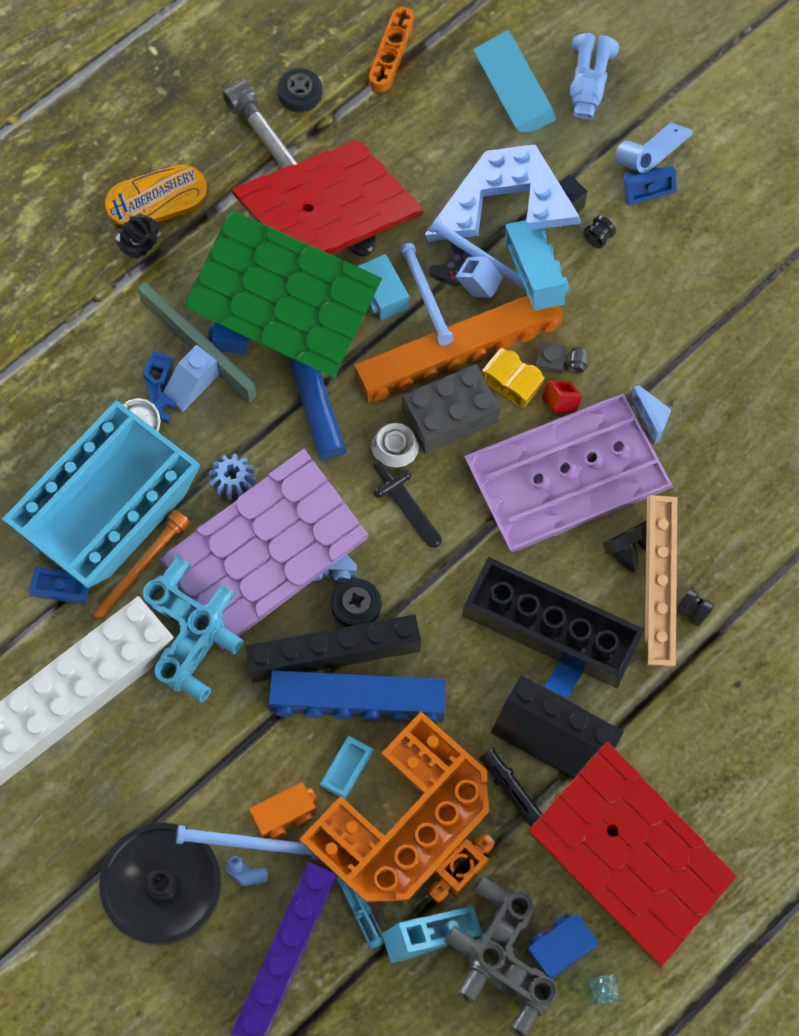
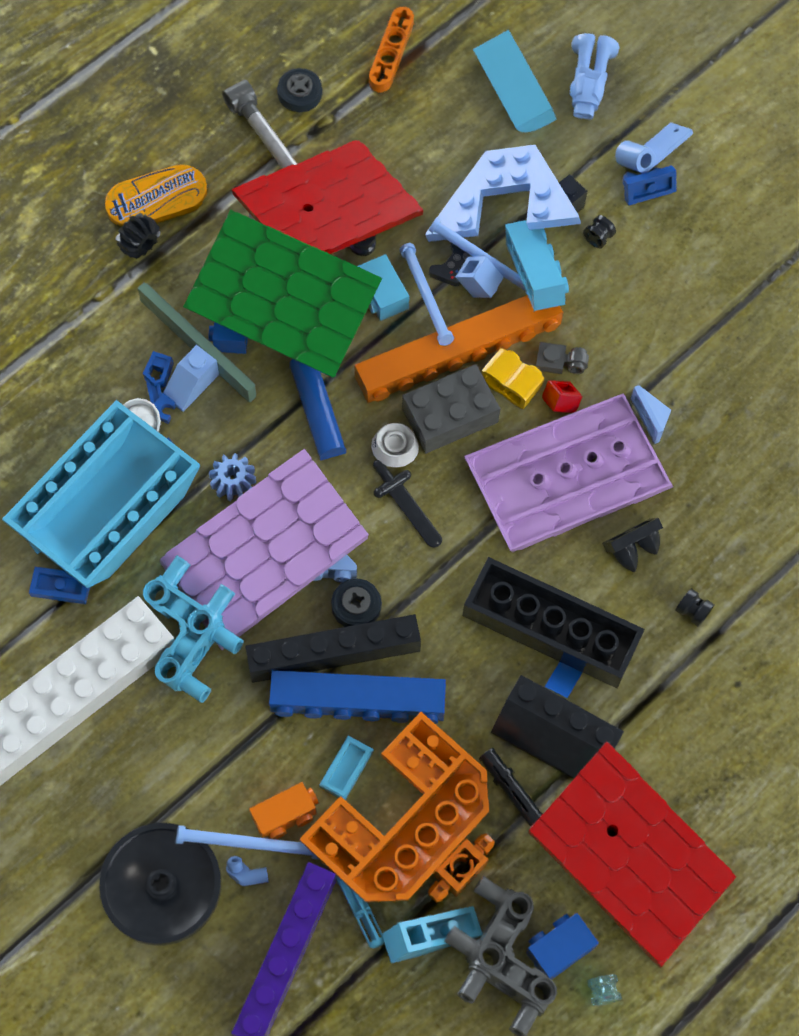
orange piece [93,510,191,620] -> none
light nougat plate [645,495,678,667] -> none

